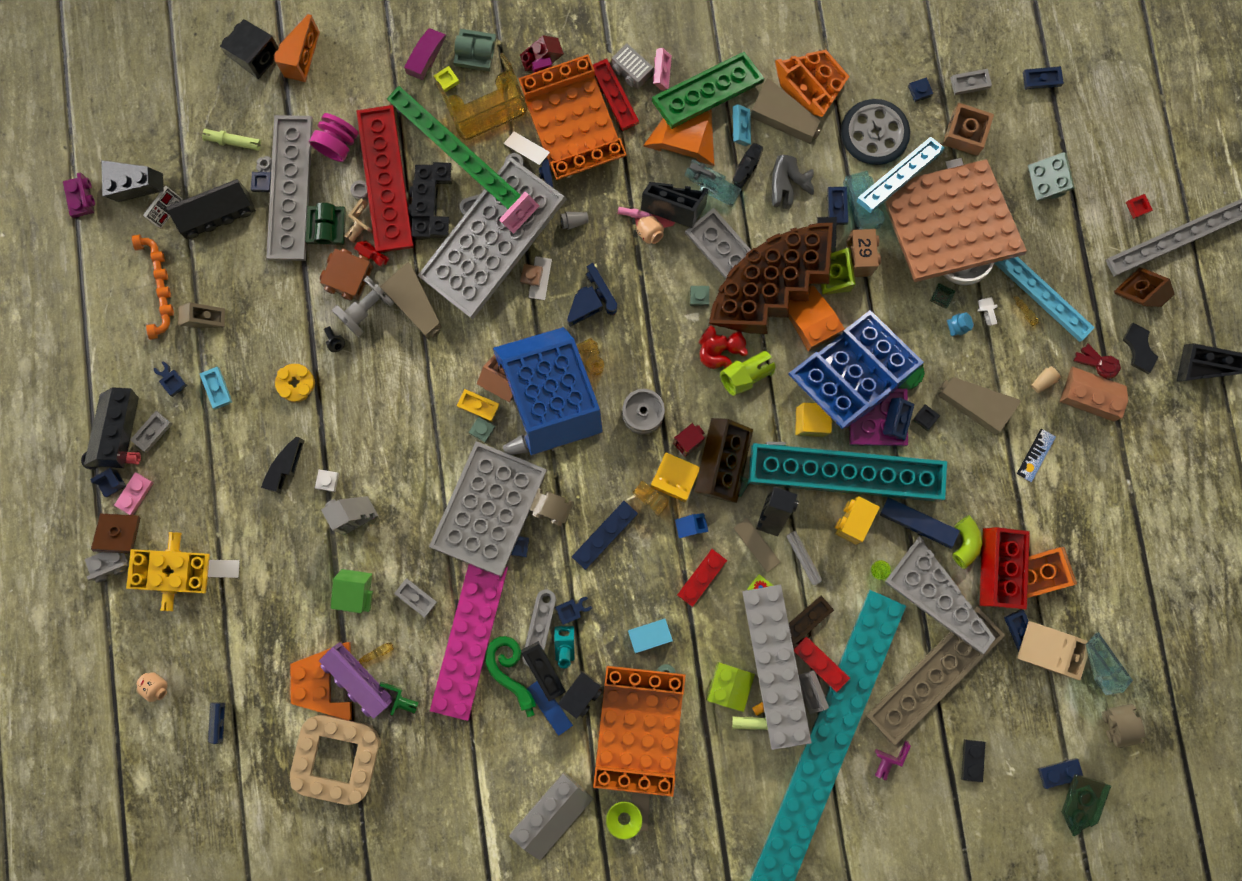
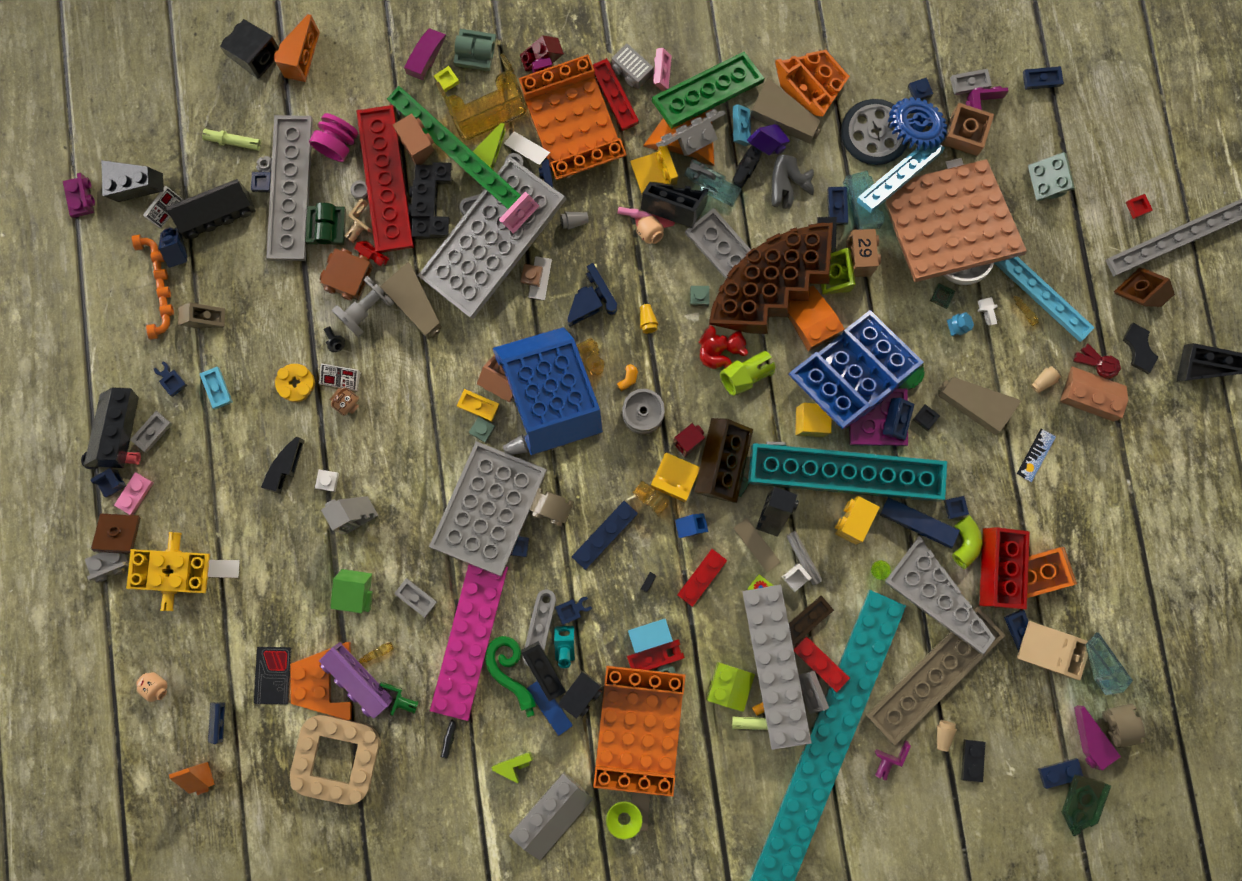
none -> dark blue slope [159,227,188,268]
none -> orange slope [169,762,215,795]
none -> black sticker [254,647,291,704]
none -> slope [319,364,361,391]
none -> medium nougat head [330,387,359,416]
none -> nougat slope [393,113,434,165]
none -> black piece [440,719,456,759]
none -> lime slope [469,123,506,176]
none -> lime slope [491,751,533,783]
none -> light orange arm [617,364,638,392]
none -> red plate [627,639,685,670]
none -> yellow bracket [630,145,678,194]
none -> yellow cone [640,304,659,334]
none -> black tile [640,572,656,593]
none -> light grey bracket [656,109,725,156]
none -> dark purple slope [747,124,790,155]
none -> white panel [782,564,812,592]
none -> blue gear [888,97,948,151]
none -> tan cone [937,720,957,752]
none -> dark blue plate [944,496,969,519]
none -> magenta bracket [966,86,1009,110]
none -> magenta slope [1074,705,1121,771]

